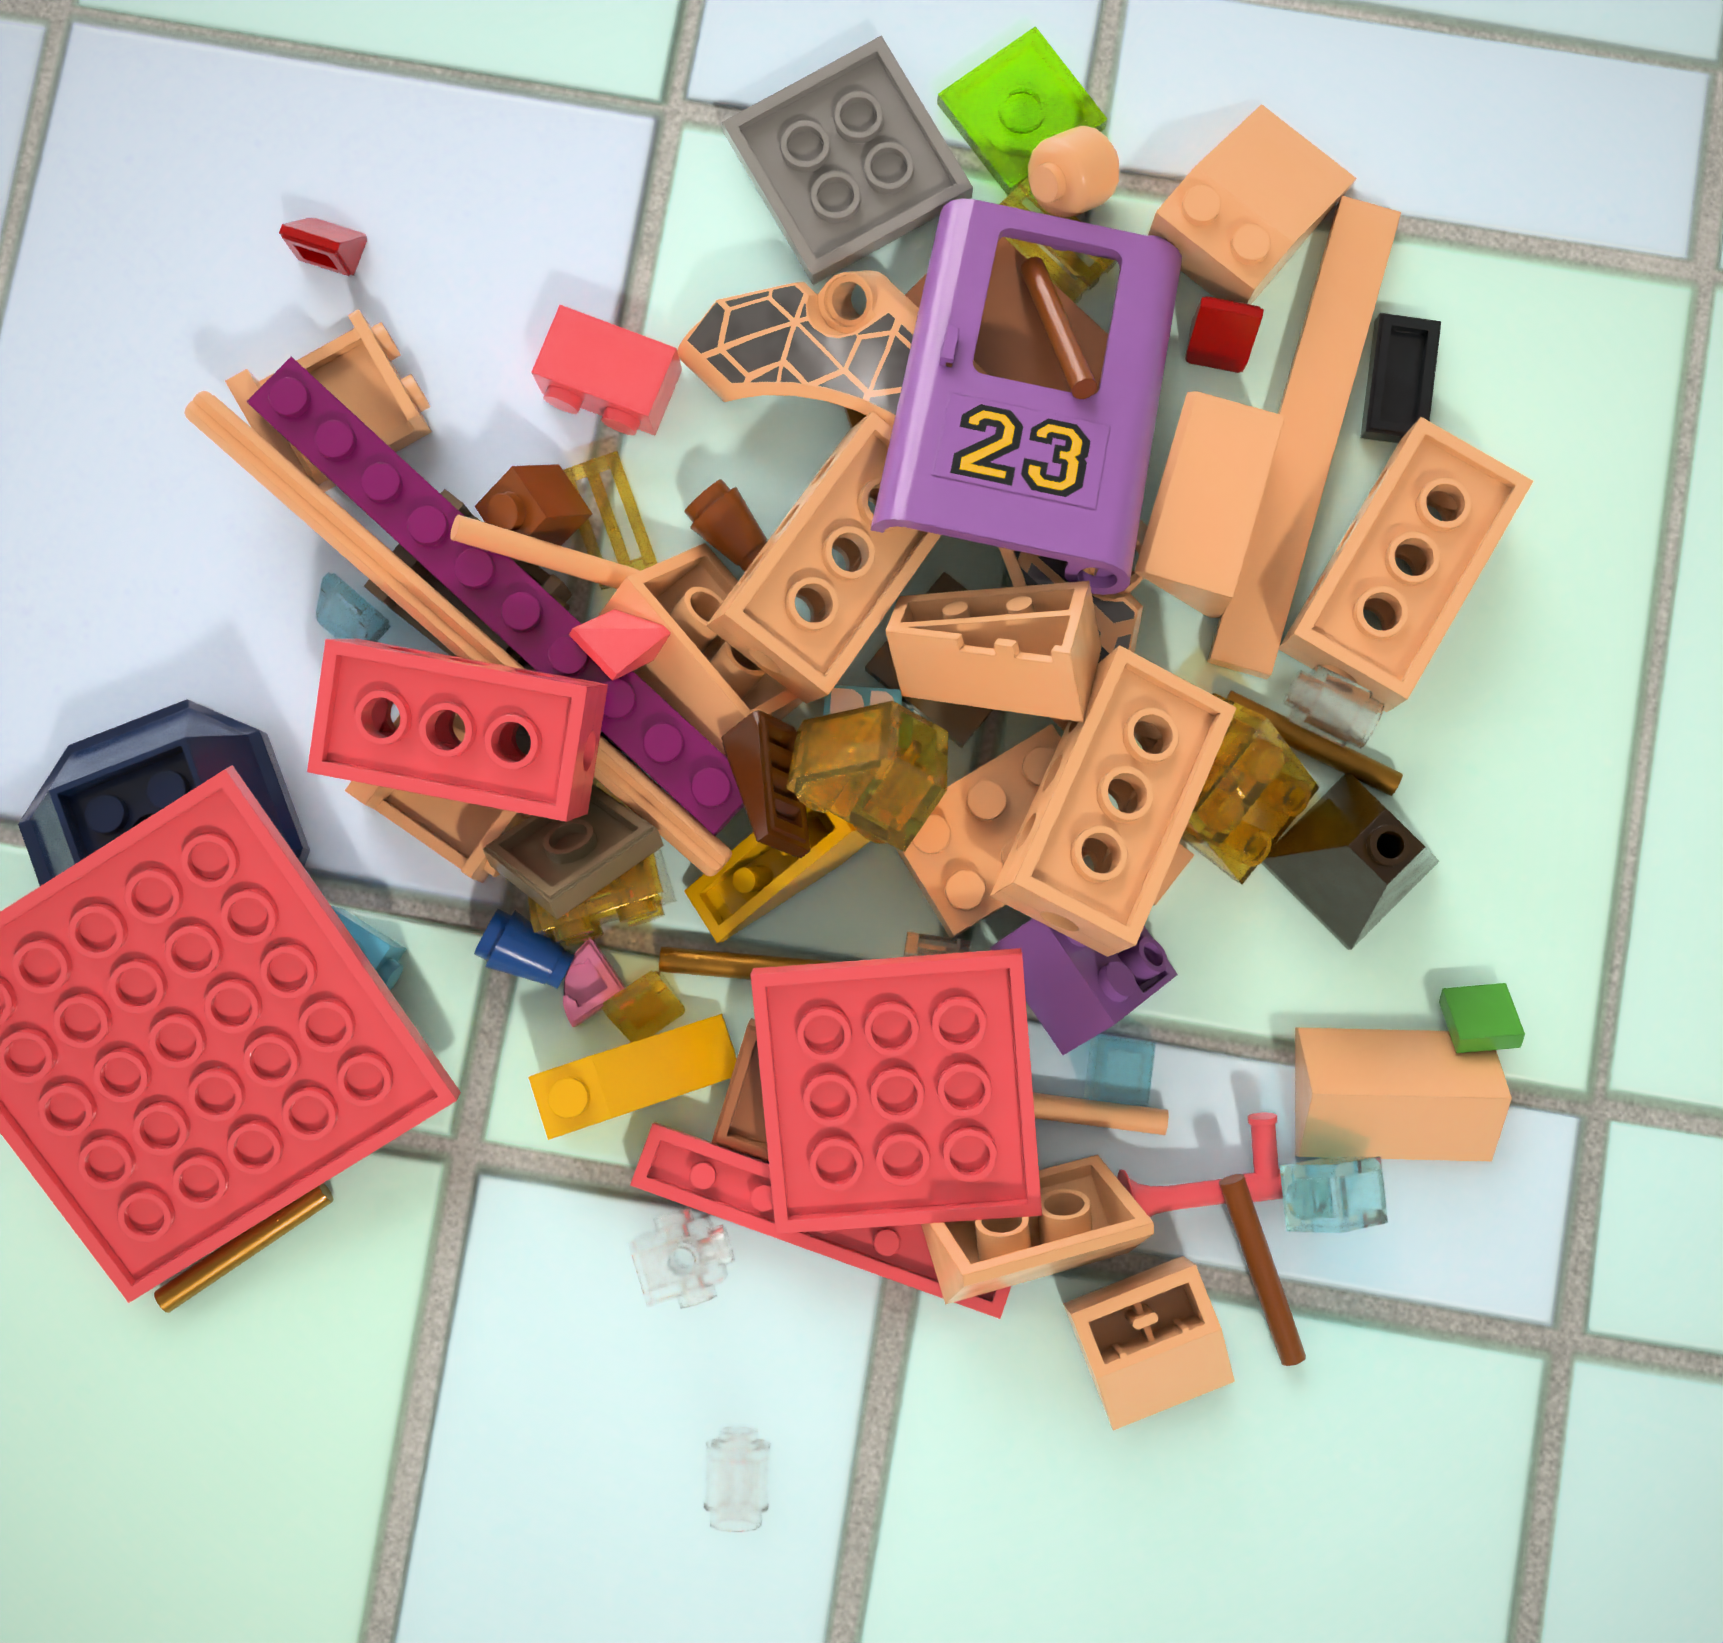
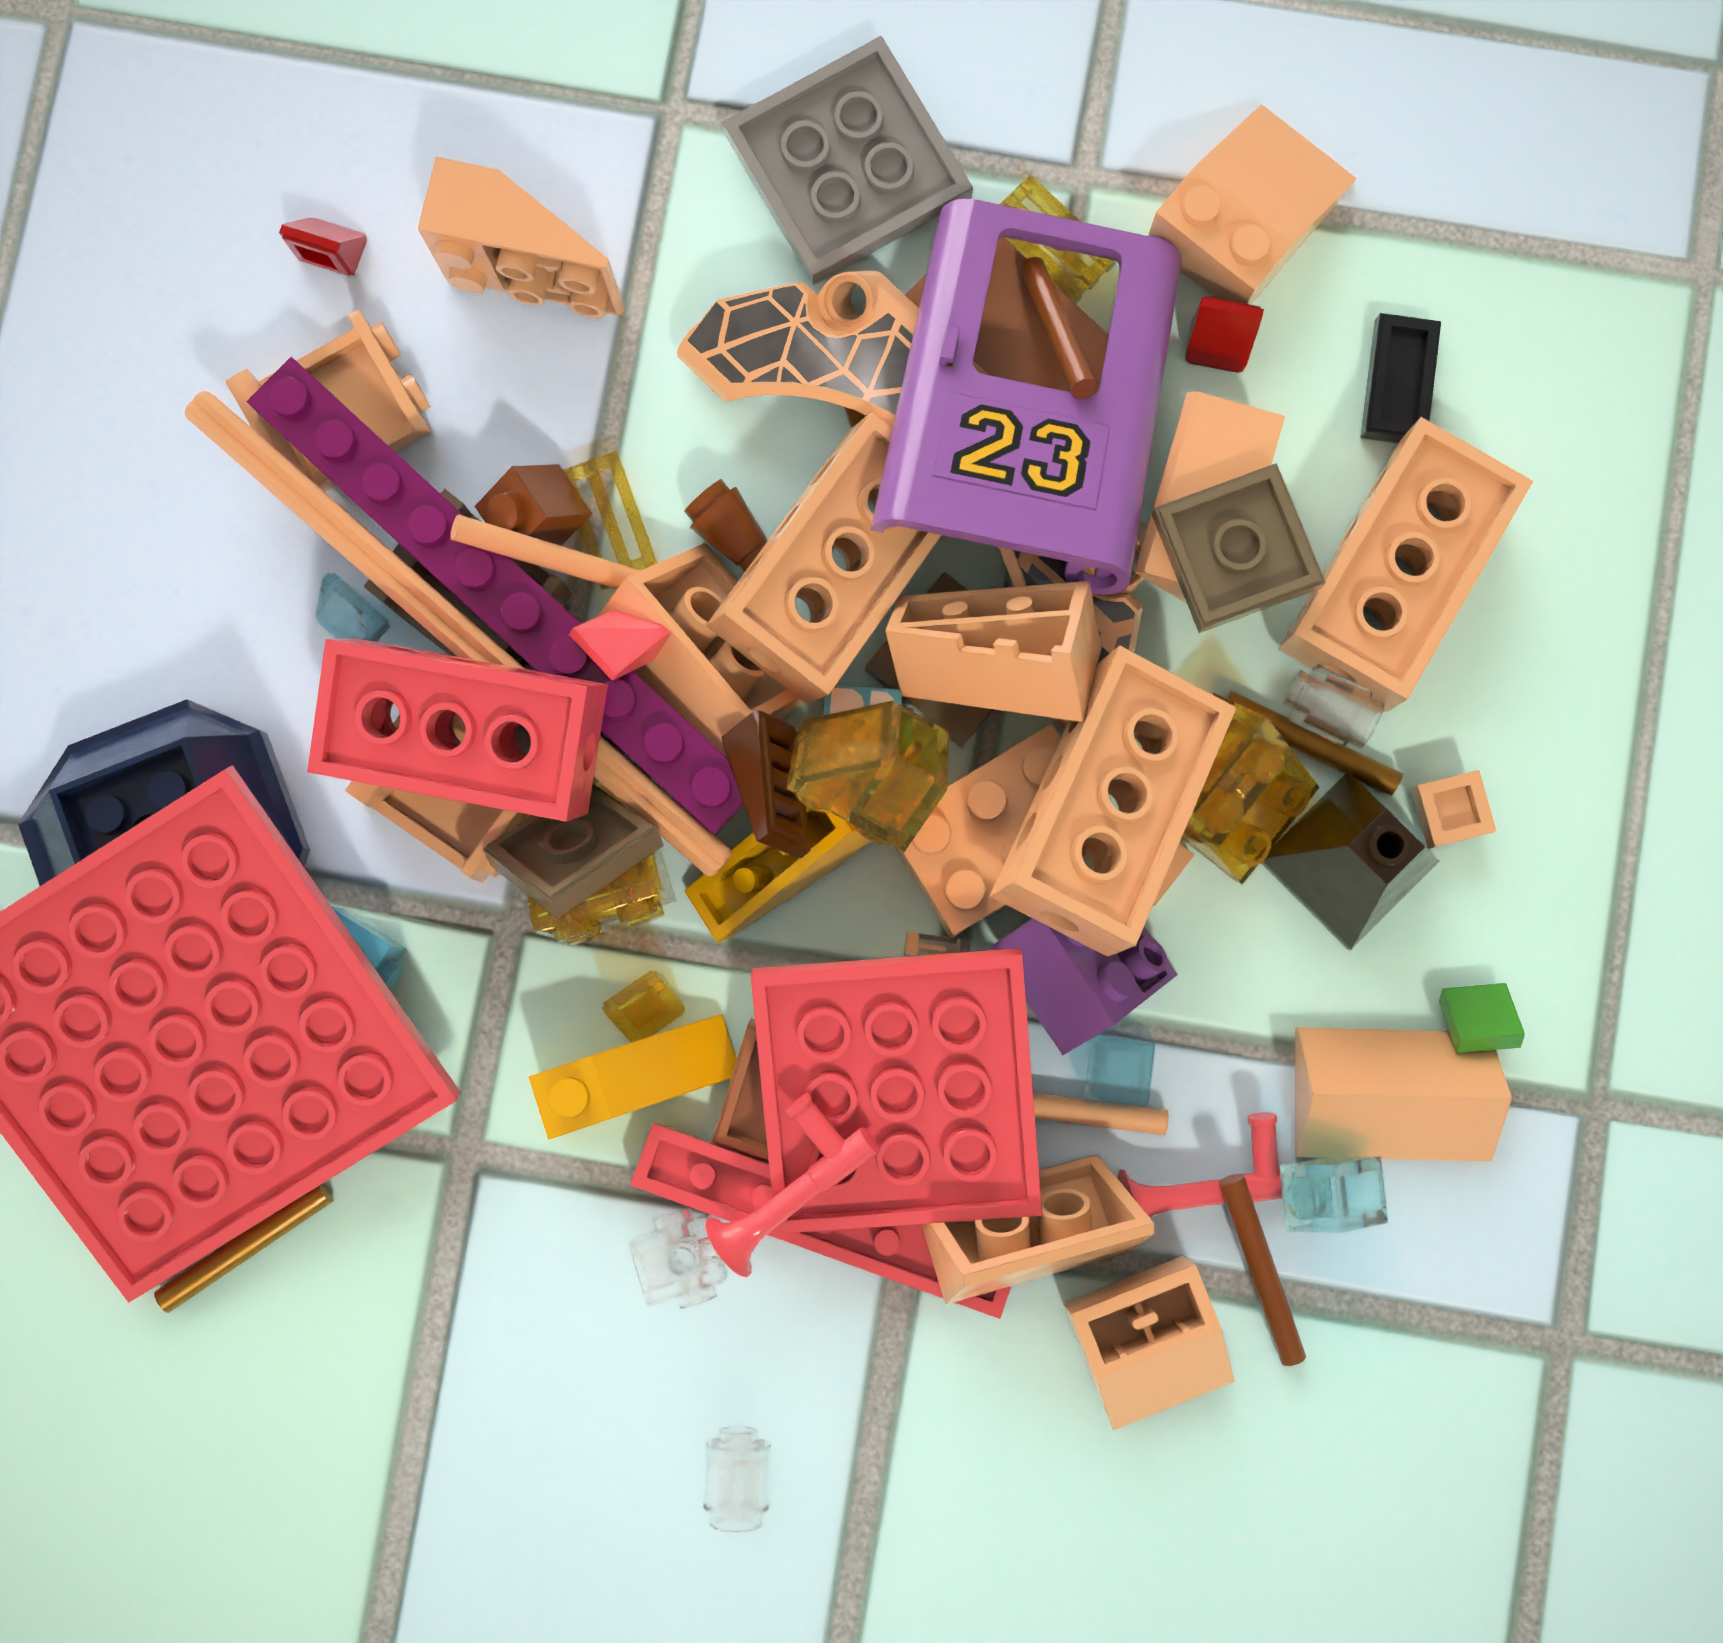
blue cone [474,909,575,989] -> none
coral brick [531,305,682,436] -> none
bright pink tile [563,938,629,1027] -> none
pearl gold bar [659,947,836,980] -> none
clear neon green tile [937,26,1108,197] -> none
light nougat head [1028,126,1119,218] -> none
light nougat tile [1207,195,1401,680] -> none
none -> light nougat slope [418,157,625,318]
none -> coral piece [705,1093,880,1277]
none -> dark tan tile [1151,463,1326,633]
none -> light nougat plate [1411,770,1497,849]

